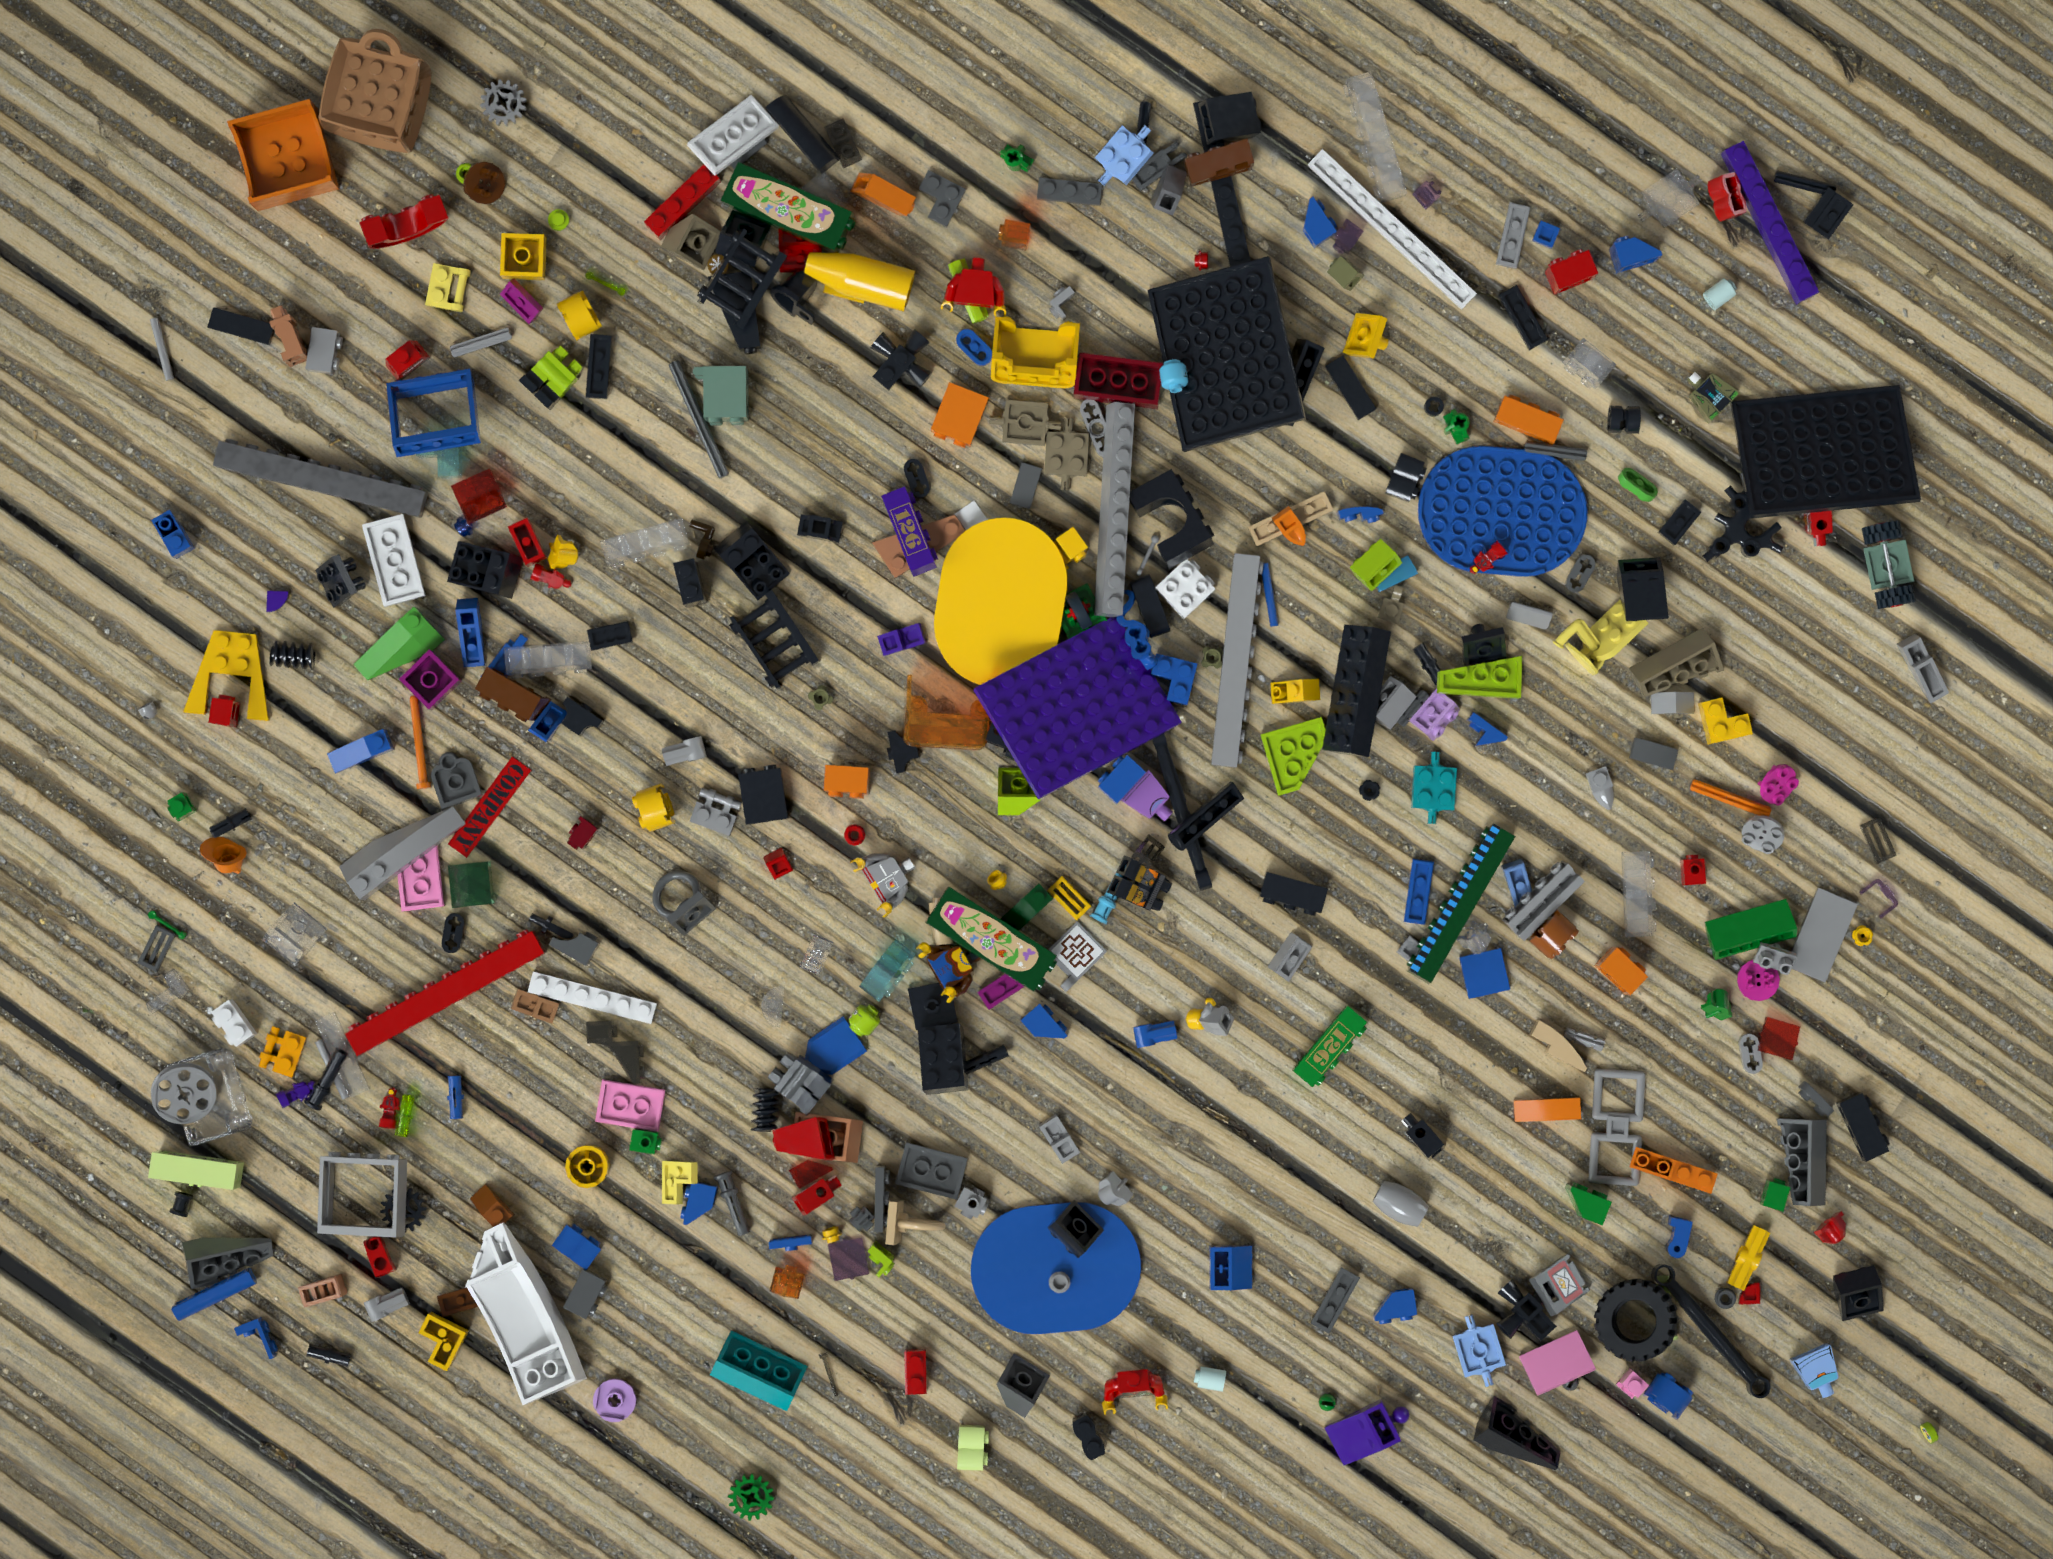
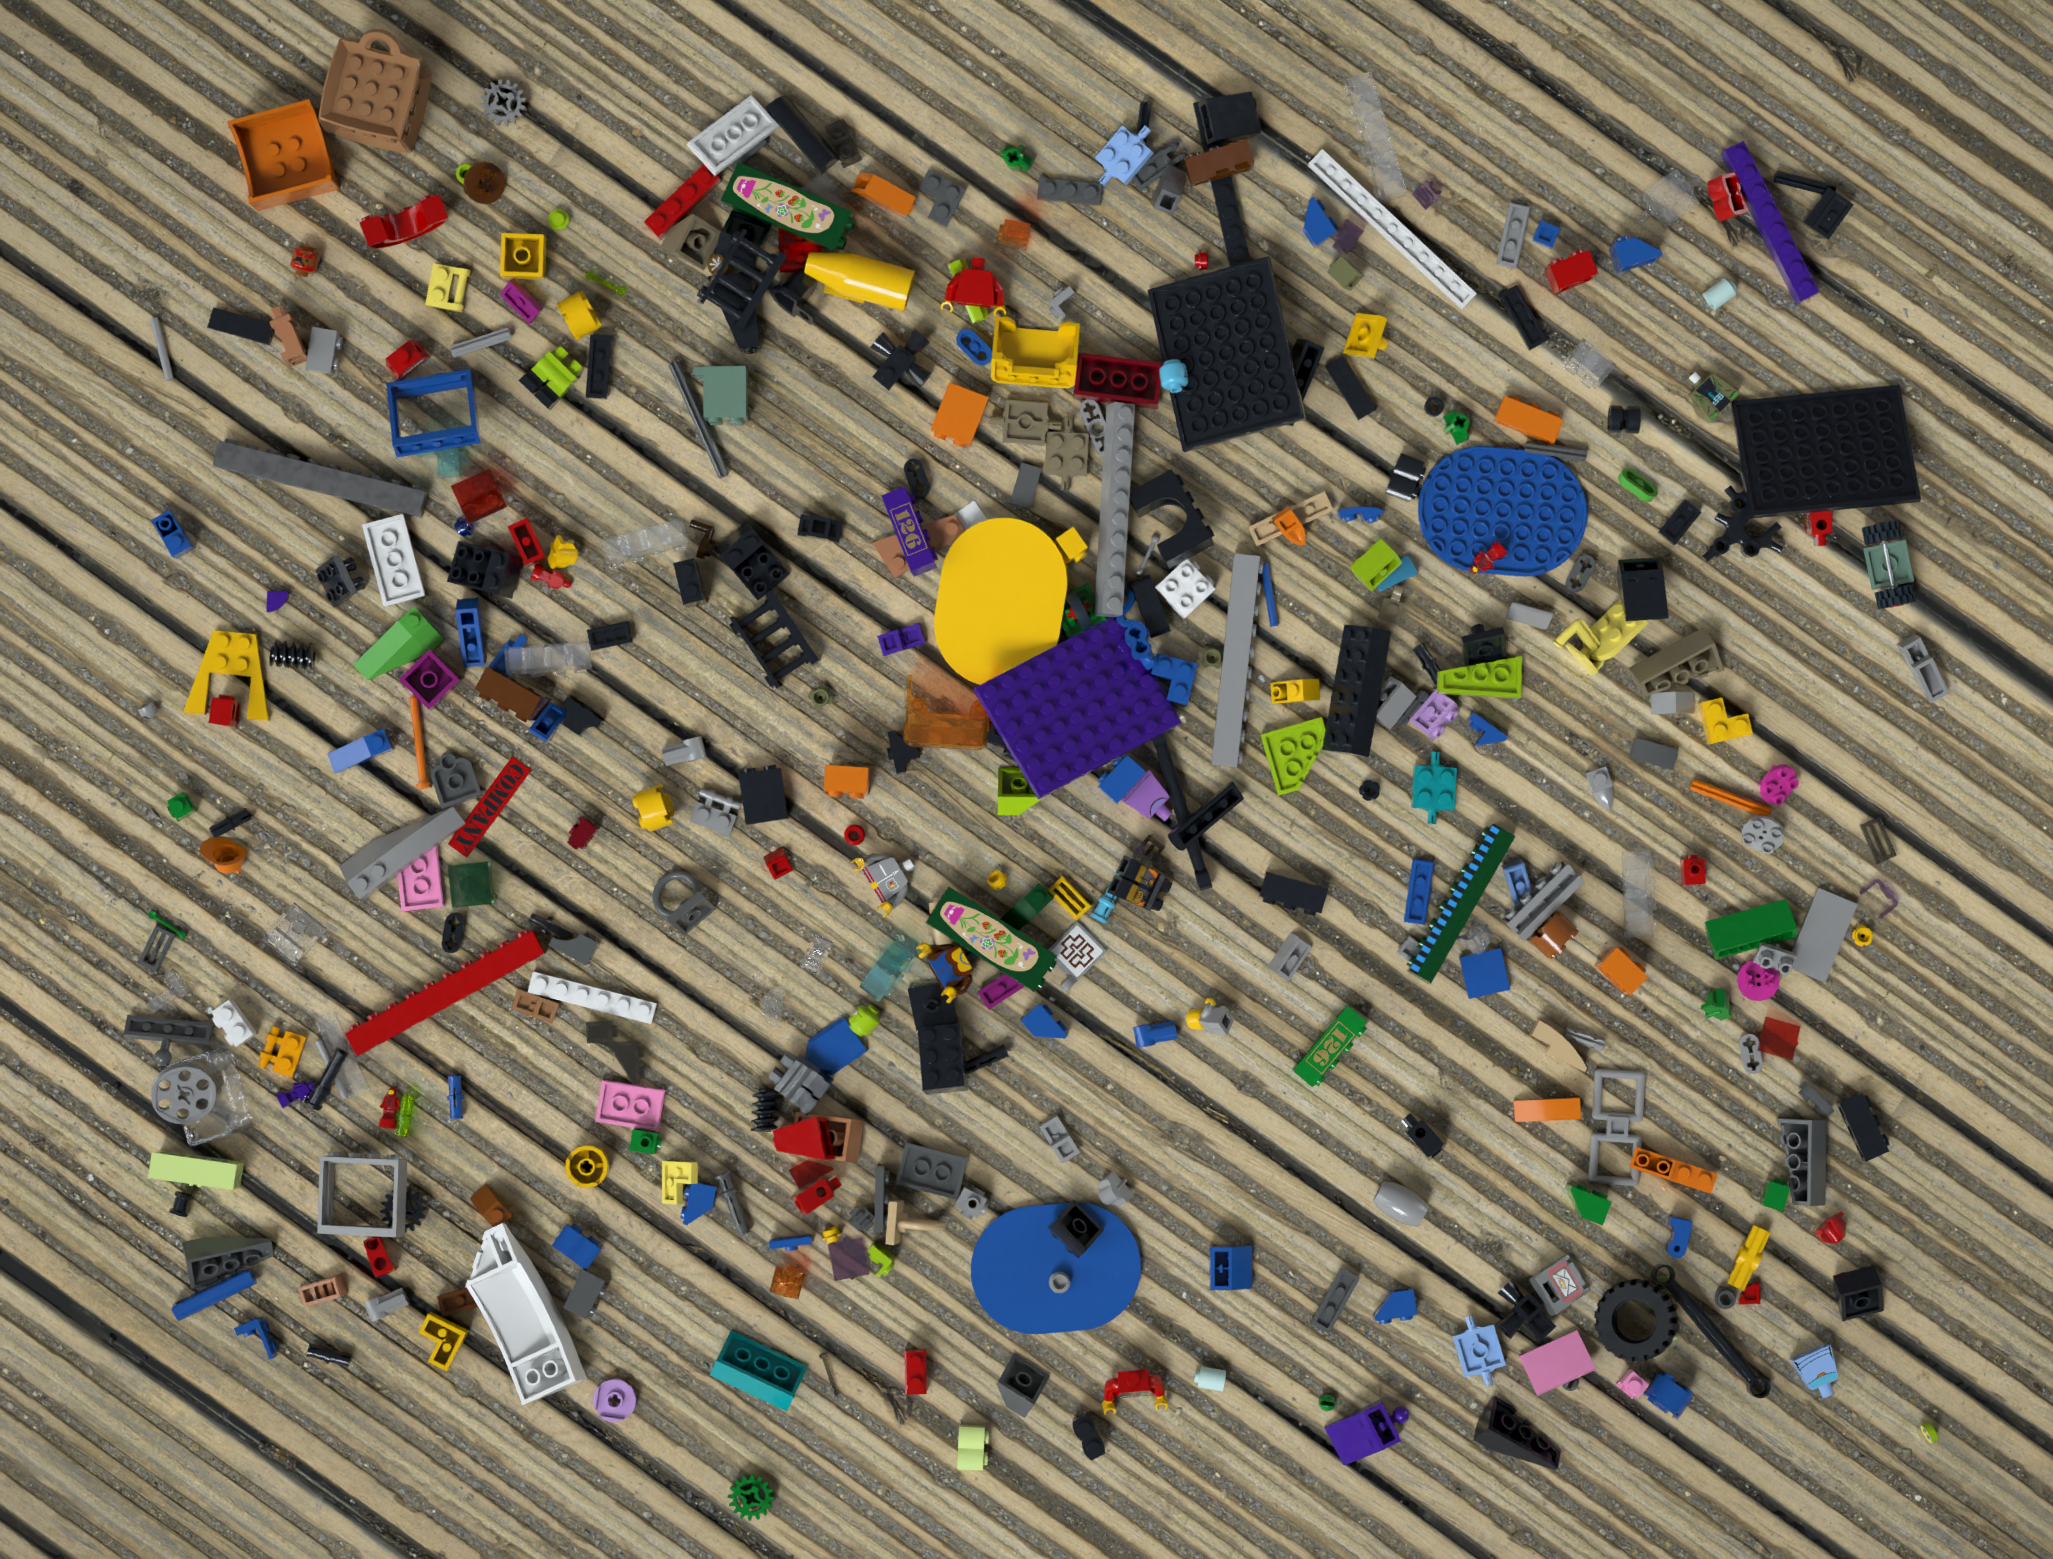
none -> dark grey plate [124,1015,213,1066]
none -> head [290,245,320,277]

